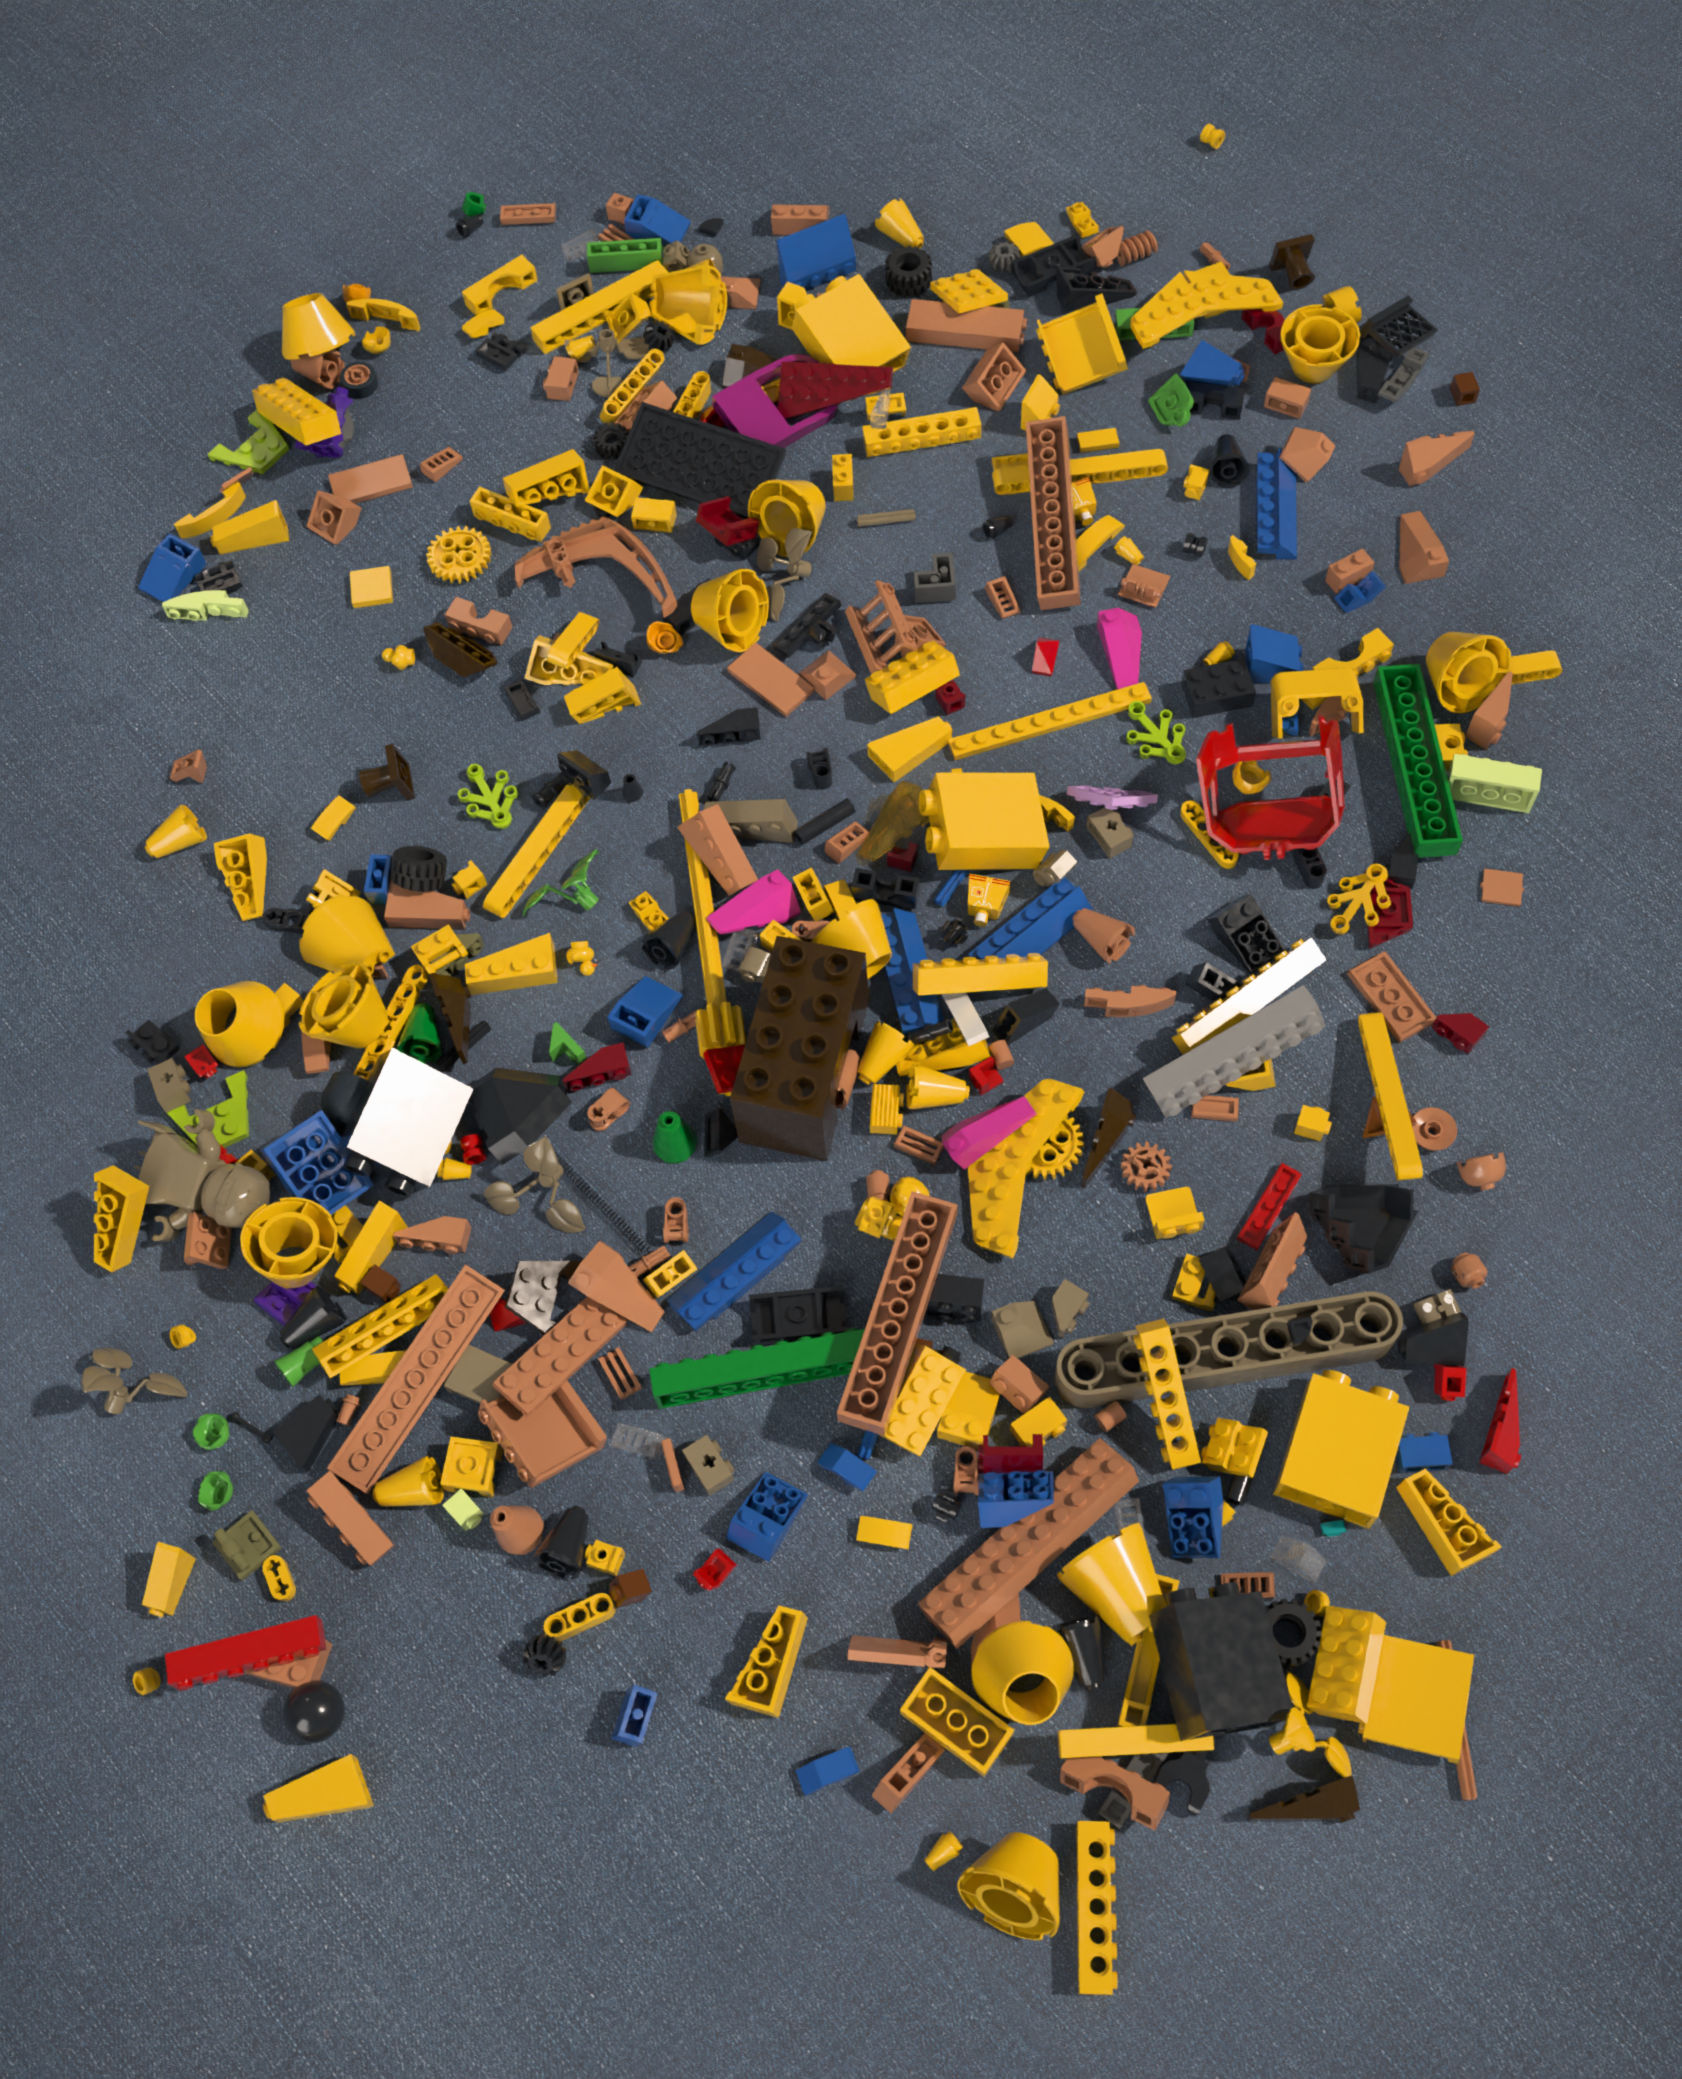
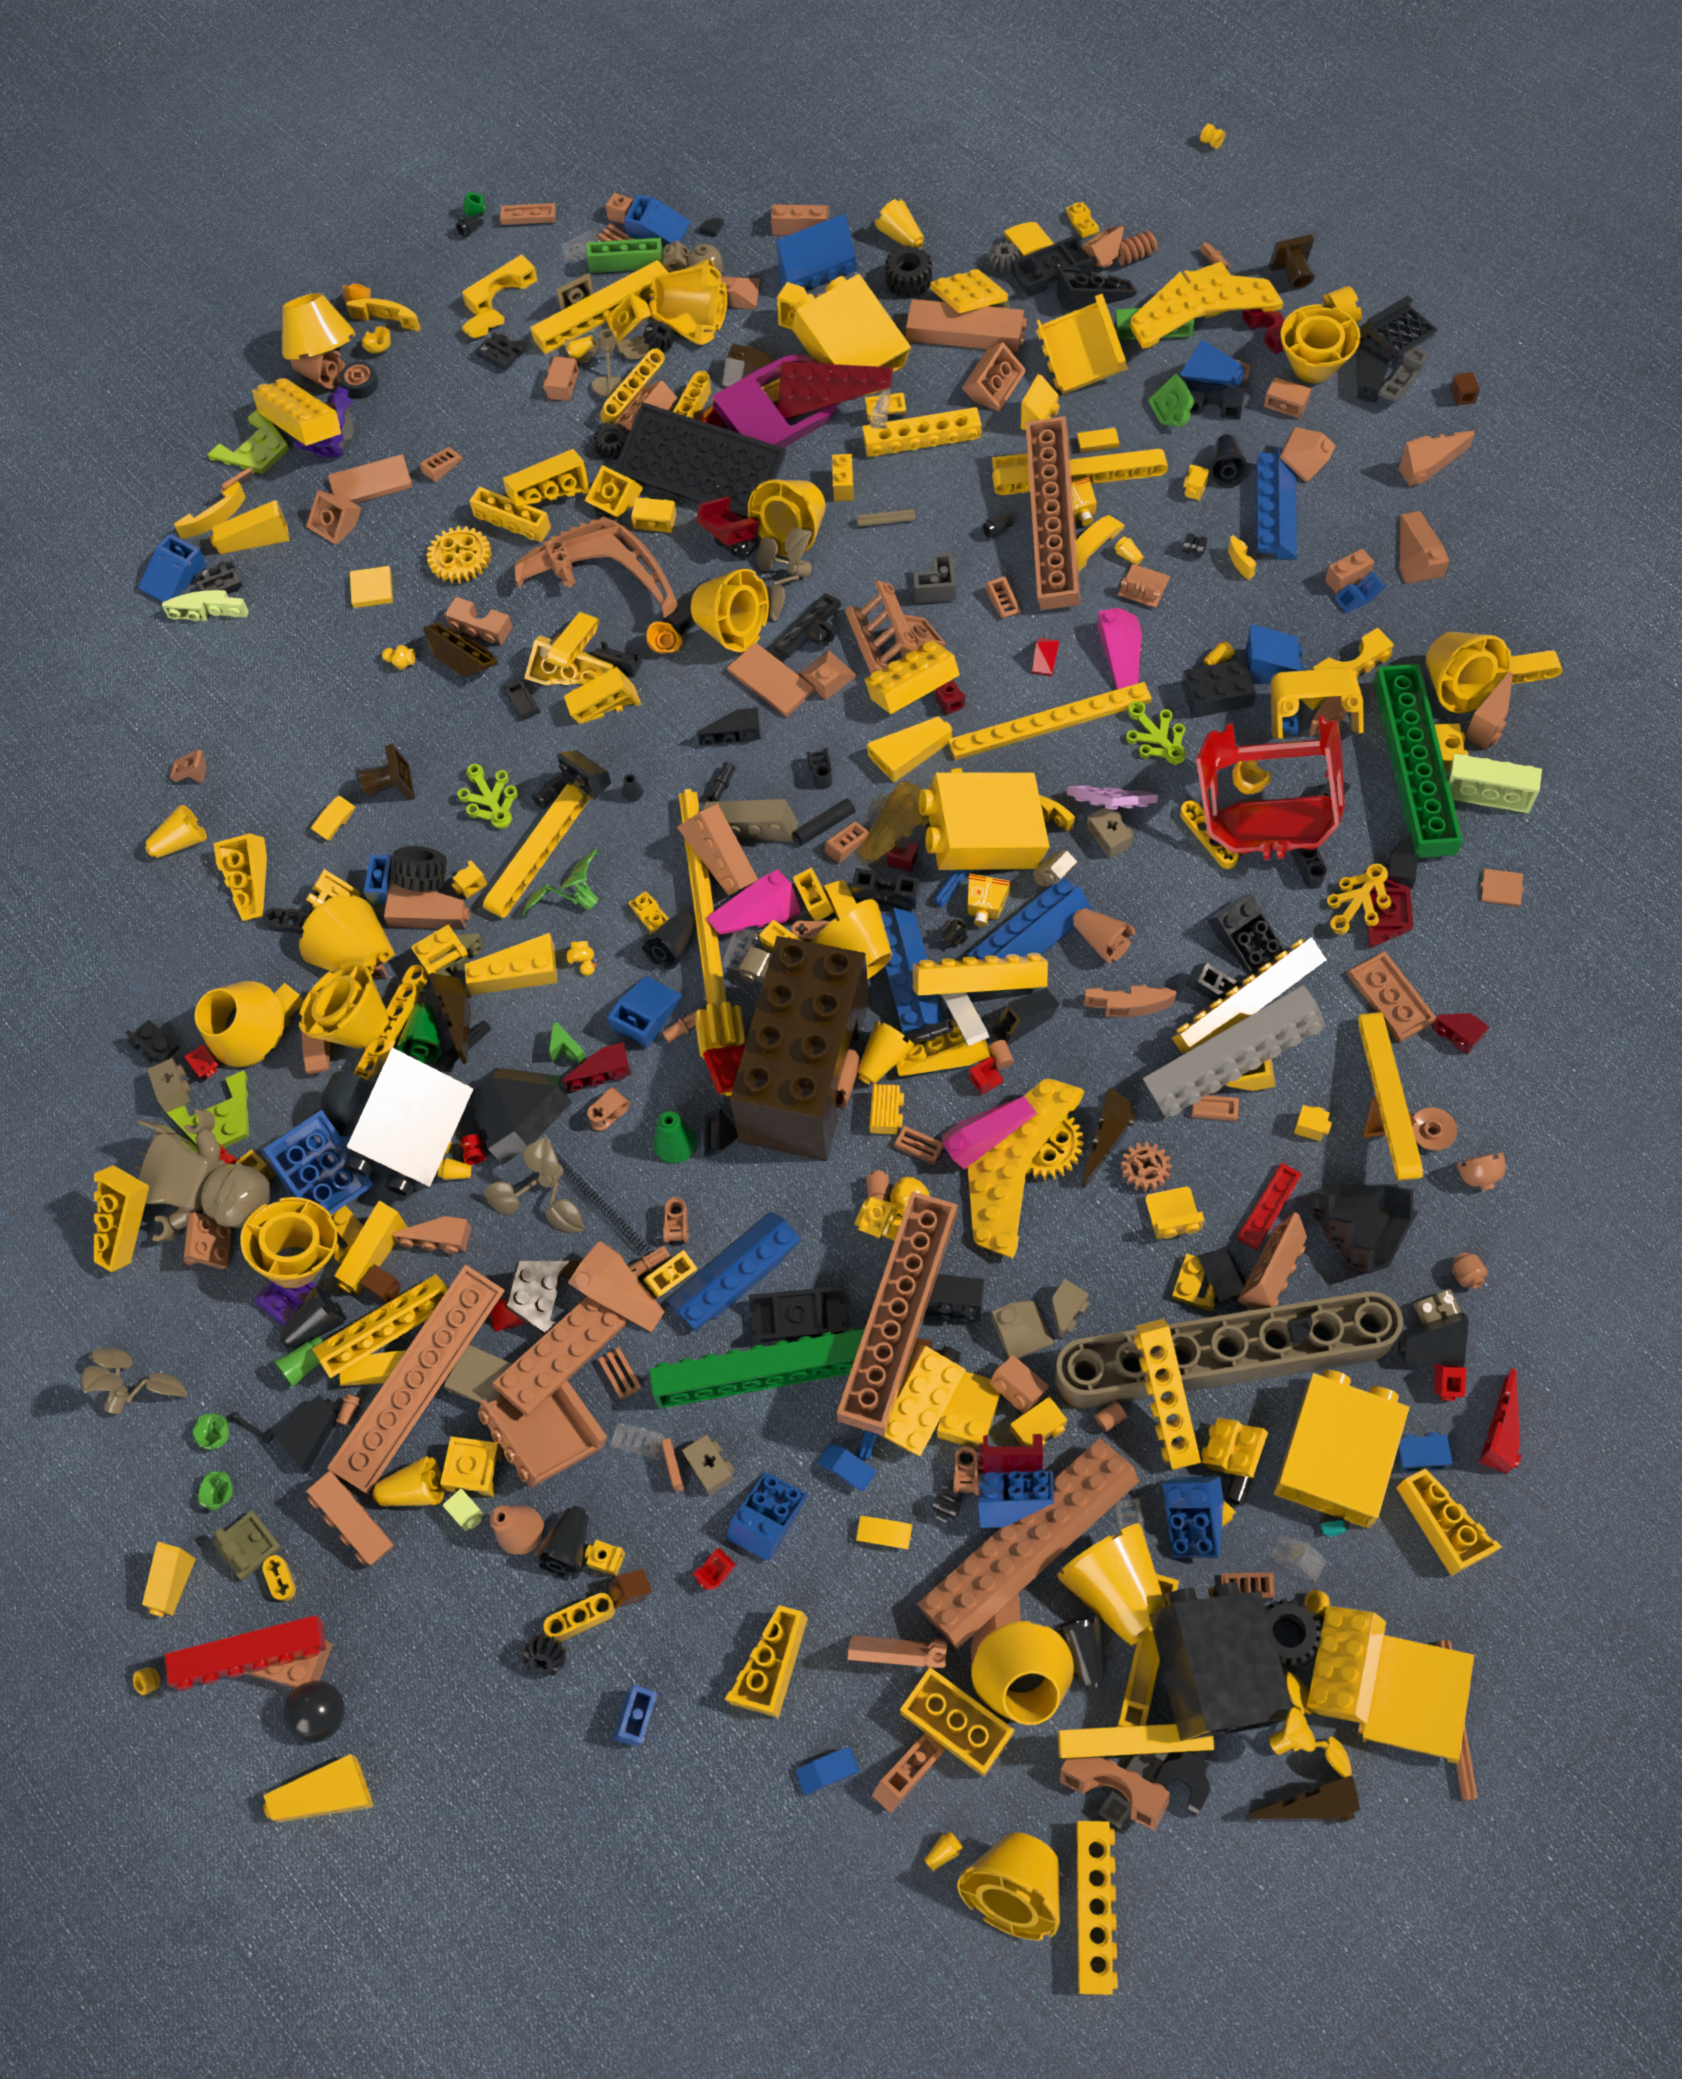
yellow tile [169,1324,196,1349] -> none
yellow cone [906,1064,969,1109] -> none

